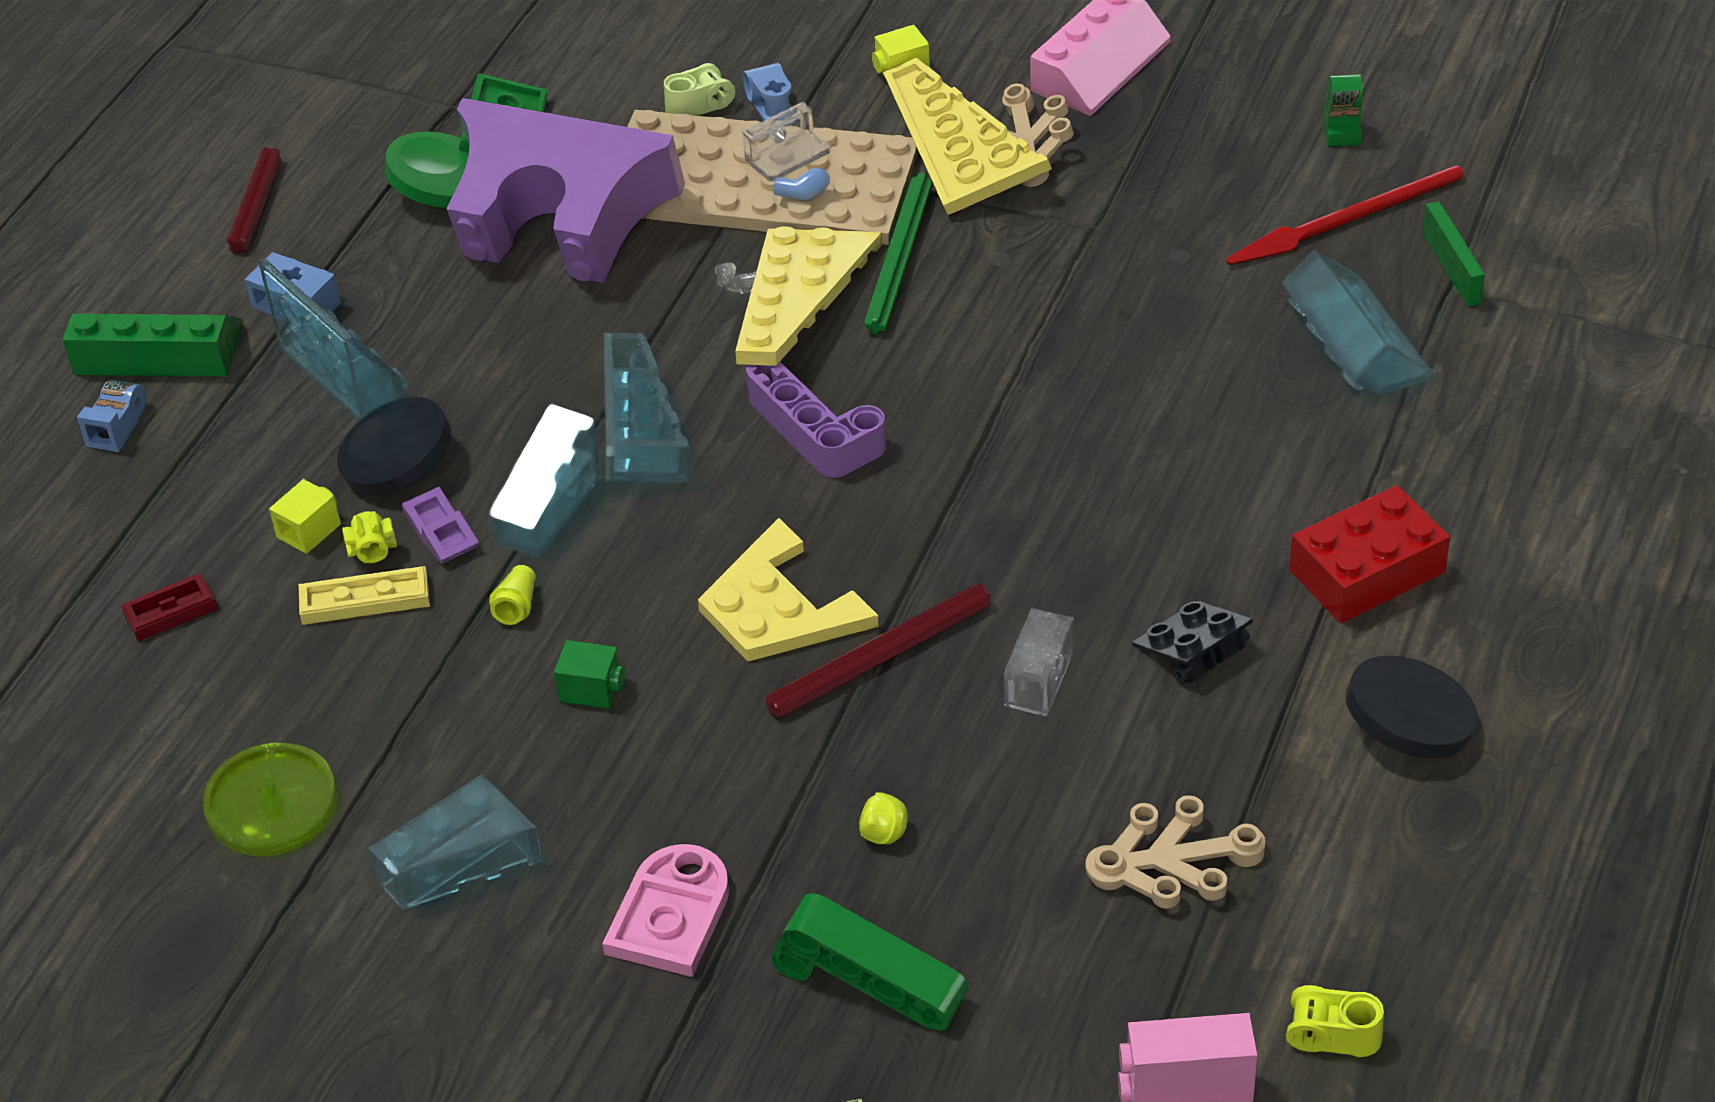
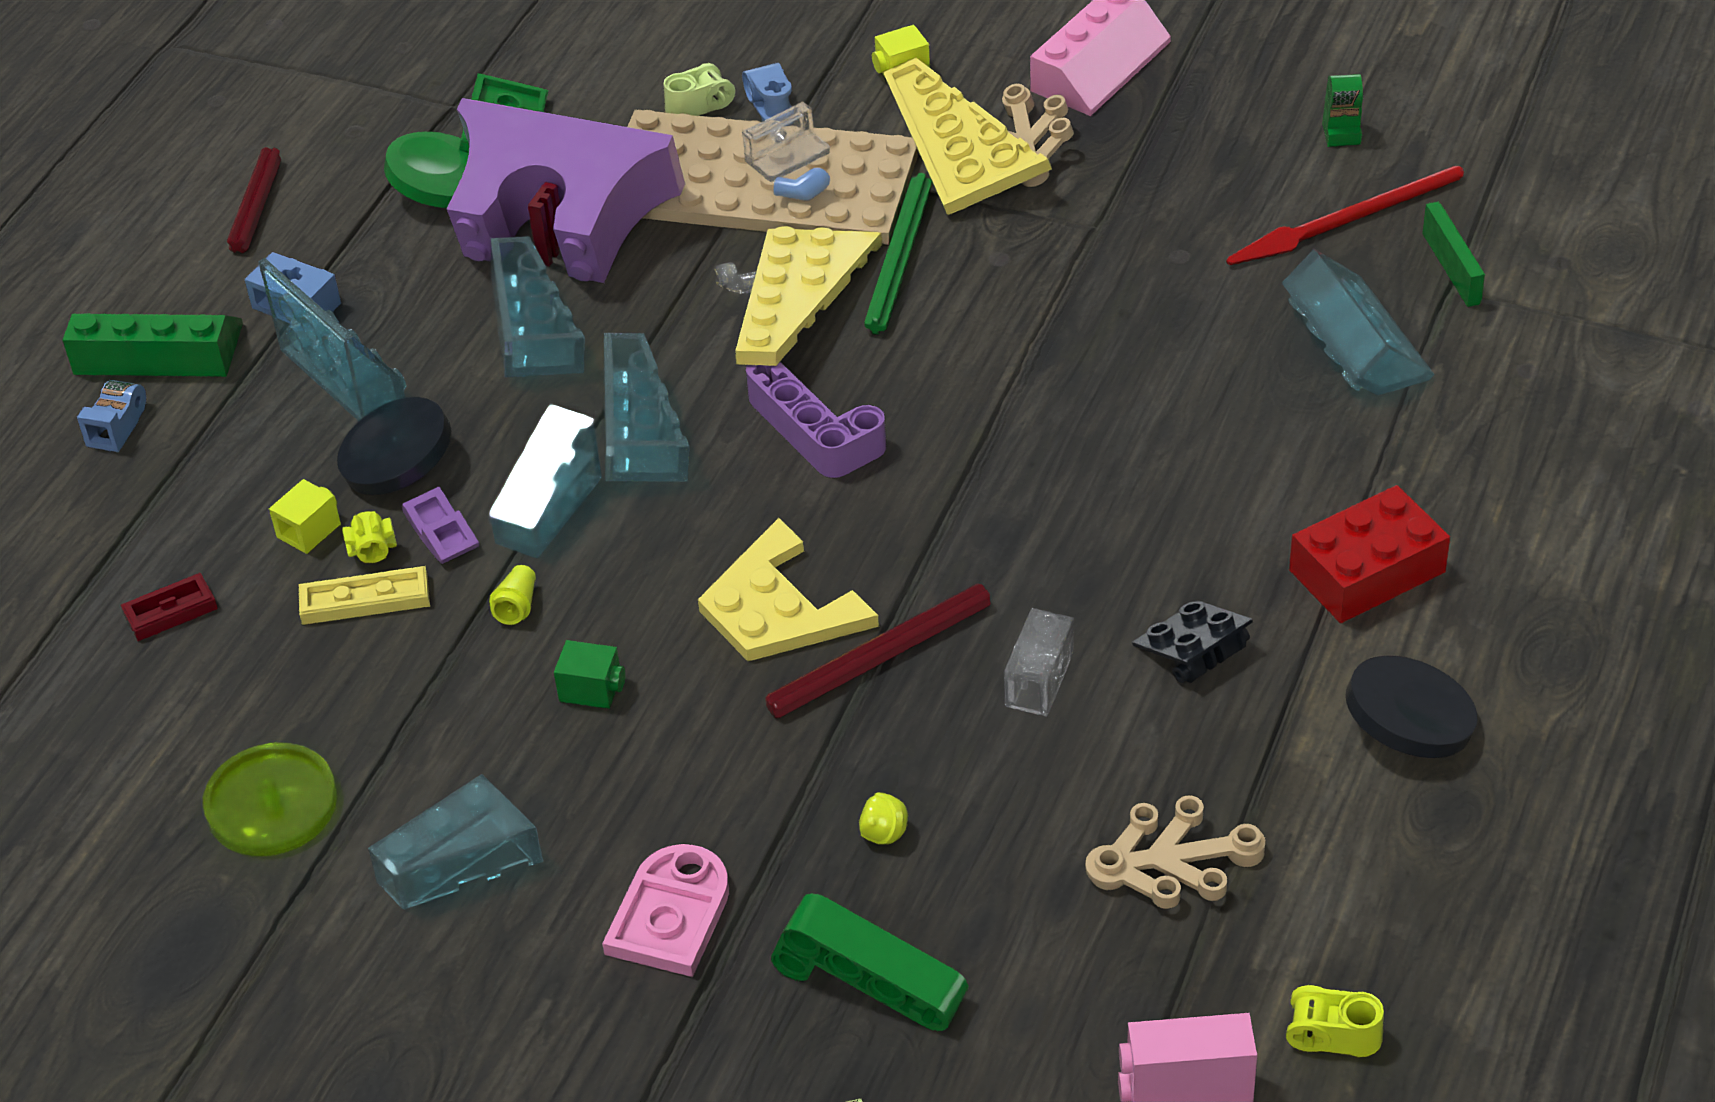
none -> clear light blue wedge [491,236,585,377]
none -> dark red tile [528,182,560,267]

